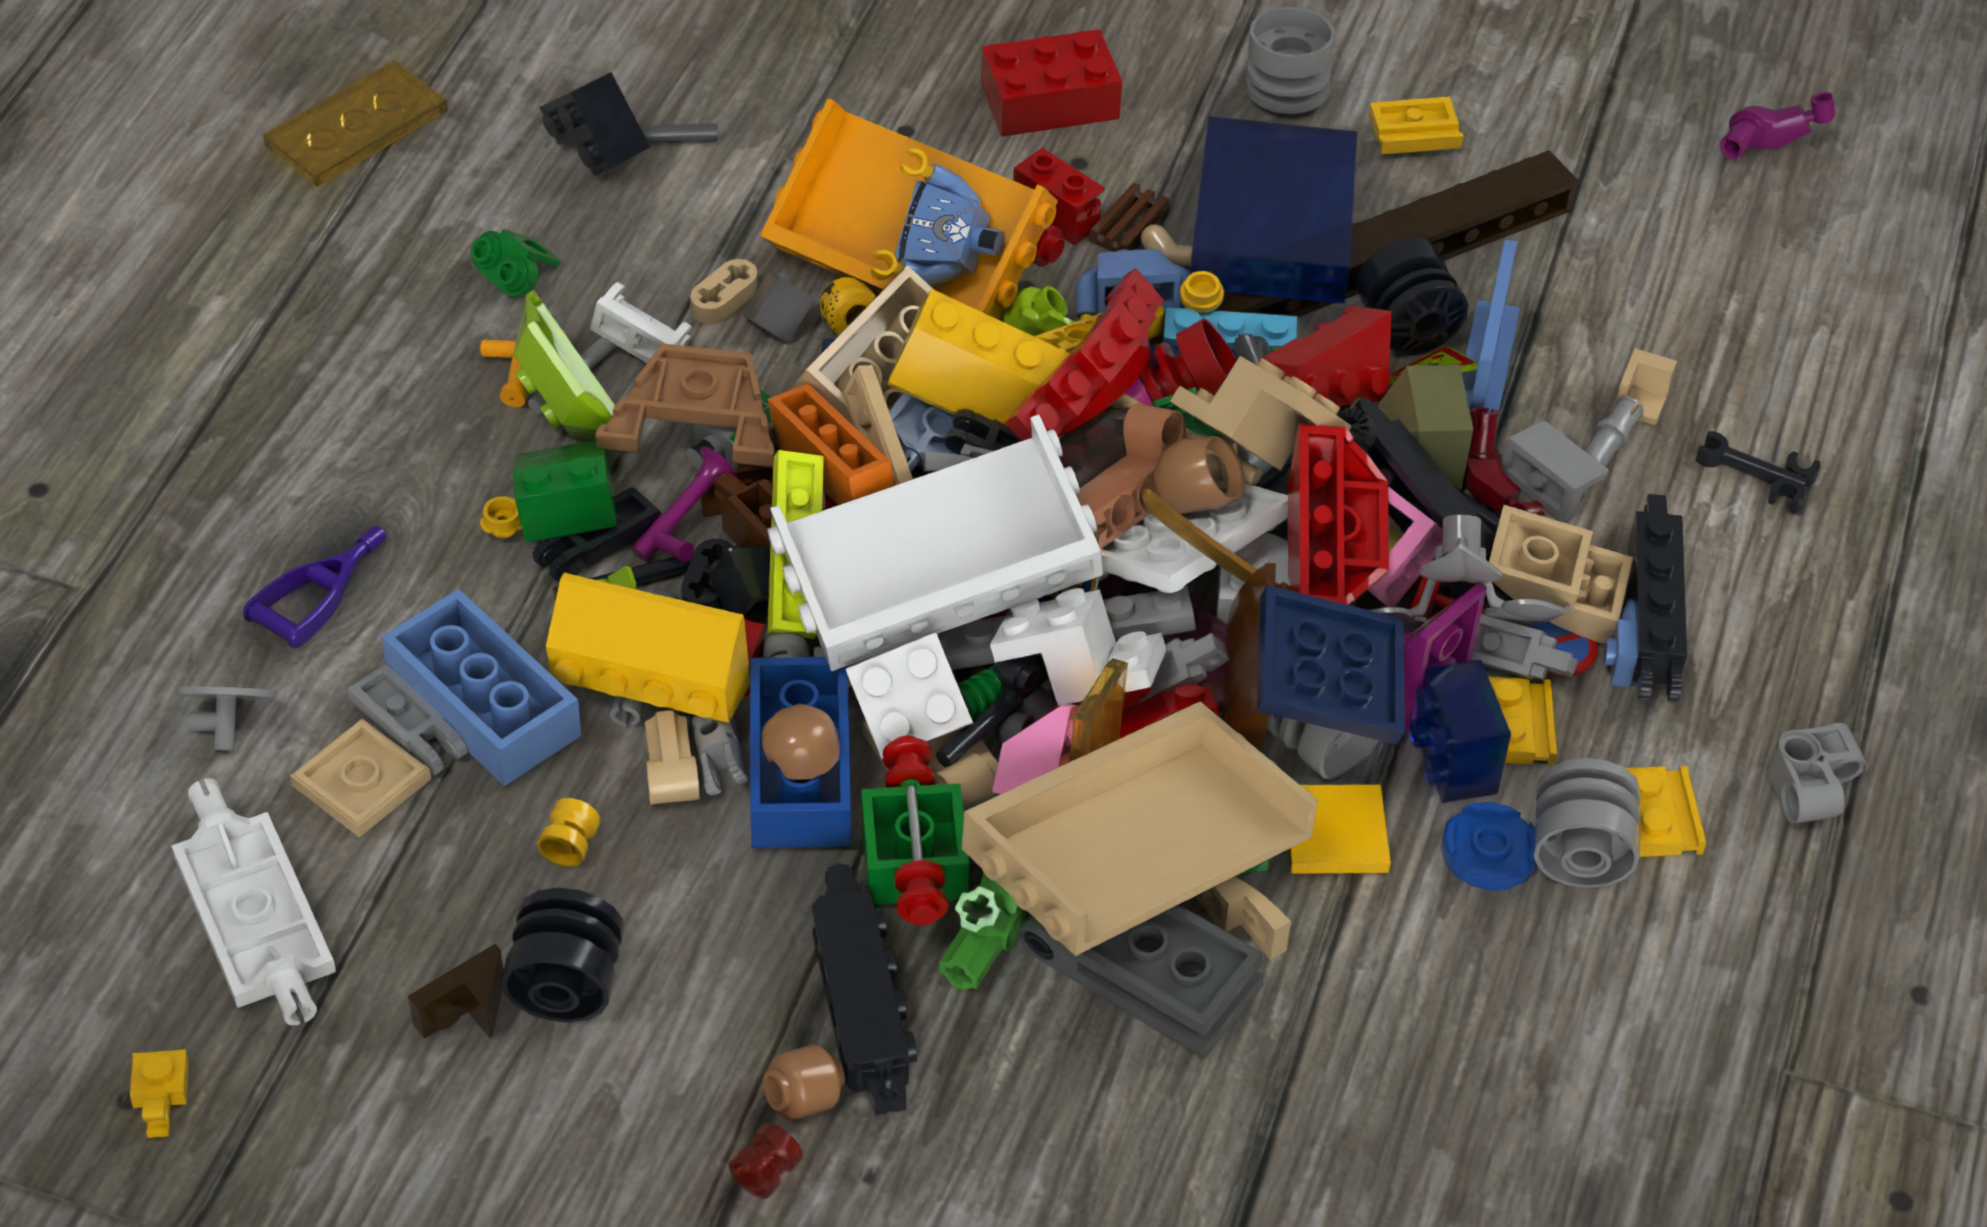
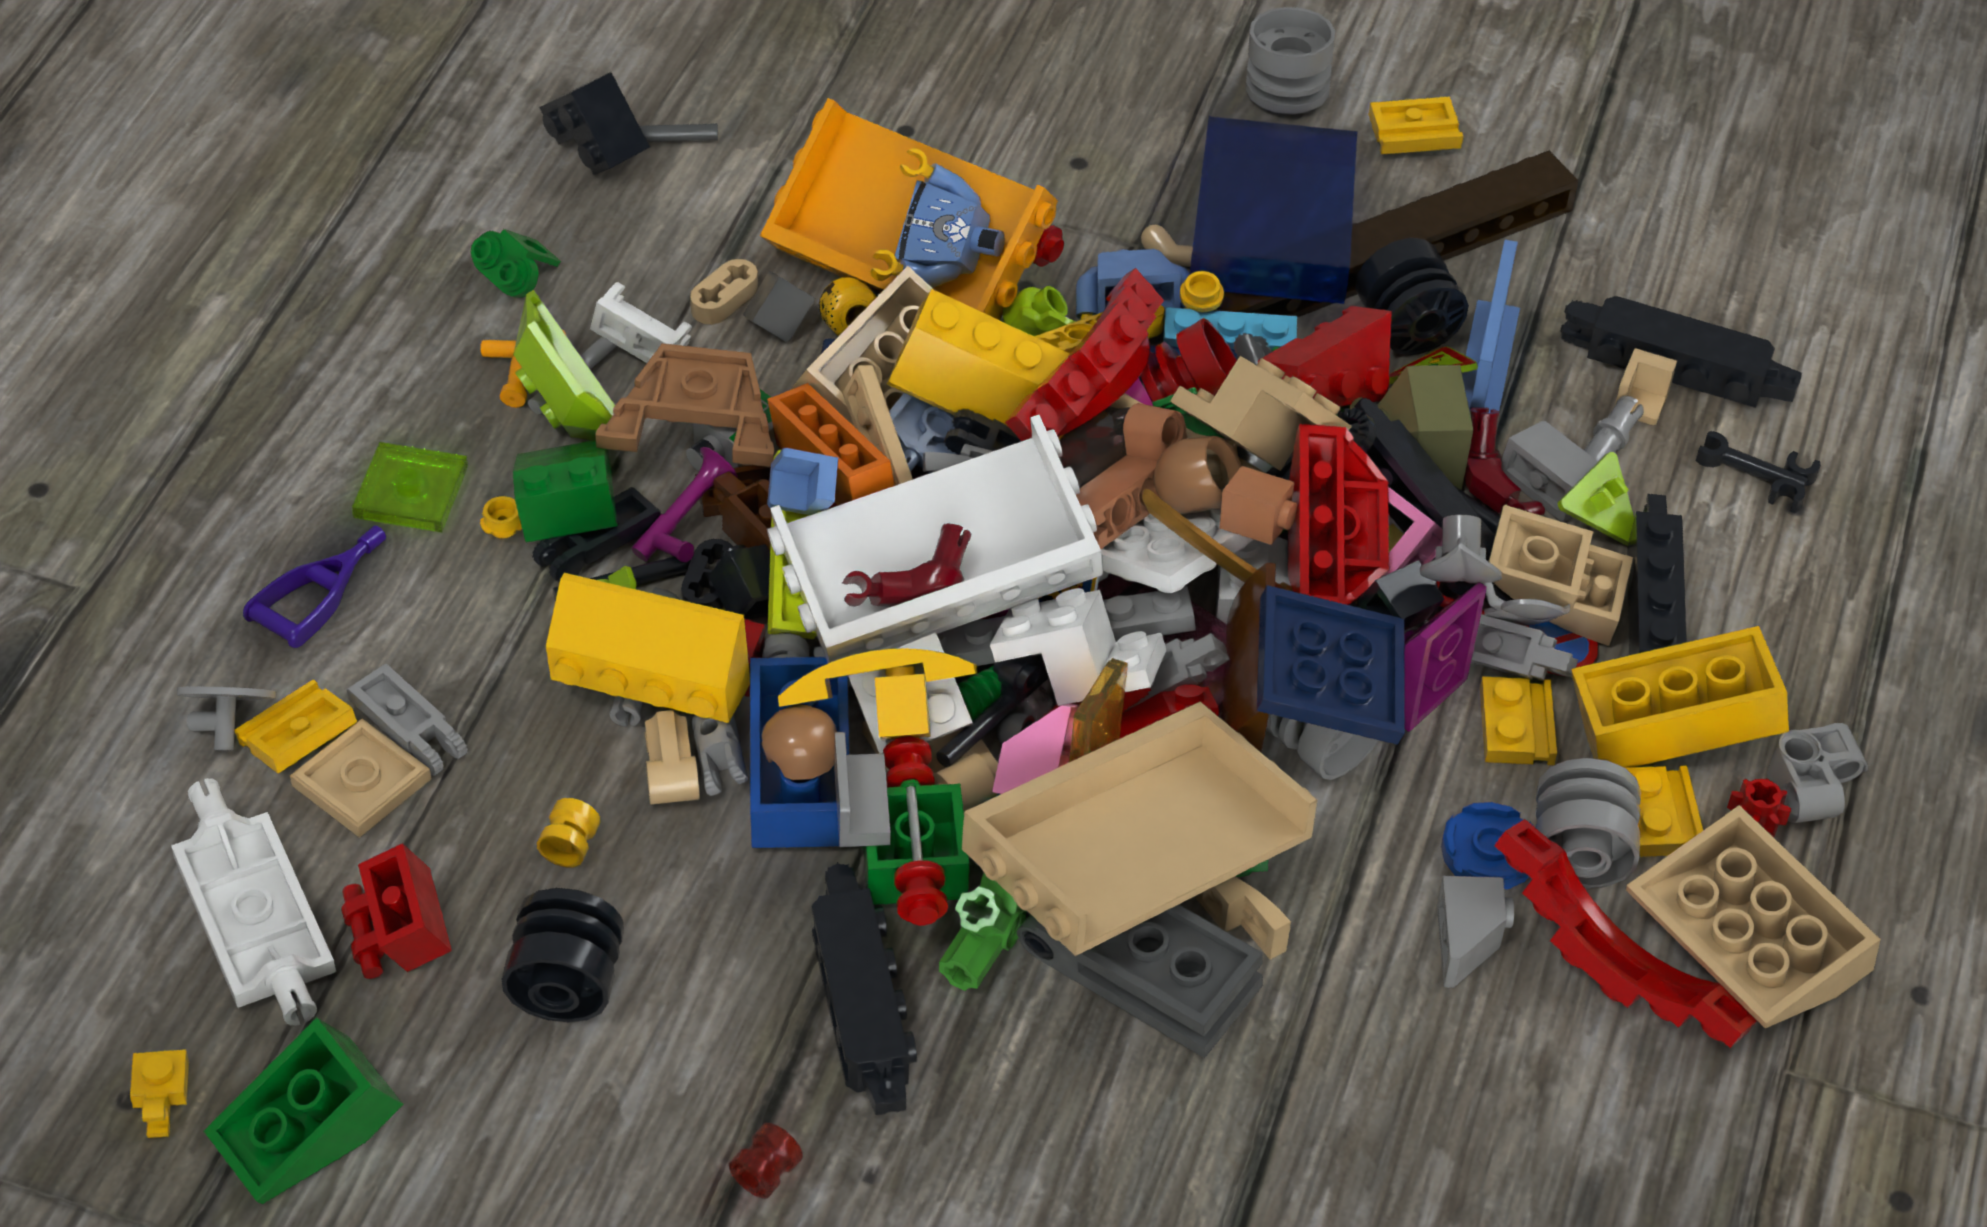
clear yellow tile [263,60,448,187] -> none
medium blue brick [381,589,581,787] -> none
dark brown slope [408,944,504,1039] -> none
medium nougat head [763,1044,845,1120] -> none
red brick [981,29,1122,137] -> none
red hinge [1013,148,1105,245] -> none
reddish brown tile [1089,182,1169,252] -> none
yellow tile [1288,785,1391,874] -> none
clear blue brick [1410,659,1511,803] -> none
medium blue plate [1603,599,1638,687] -> none
magenta arm [1719,92,1835,159] -> none
none -> green slope [204,1017,404,1204]
none -> yellow plate [234,680,357,774]
none -> red brick [341,843,452,979]
none -> clear neon green plate [352,442,468,532]
none -> medium blue panel [767,448,838,515]
none -> yellow slope [778,648,978,707]
none -> light grey panel [834,732,890,847]
none -> dark red arm [842,523,972,607]
none -> yellow brick [875,666,931,741]
none -> nougat brick [1219,466,1297,545]
none -> black brick [1357,560,1445,631]
none -> light grey slope [1437,876,1514,988]
none -> red piece [1494,819,1757,1048]
none -> lime piece [1558,452,1634,546]
none -> black hinge [1560,296,1802,408]
none -> yellow slope [1571,626,1789,768]
none -> tan slope [1626,805,1881,1028]
none -> red gear [1727,778,1791,837]

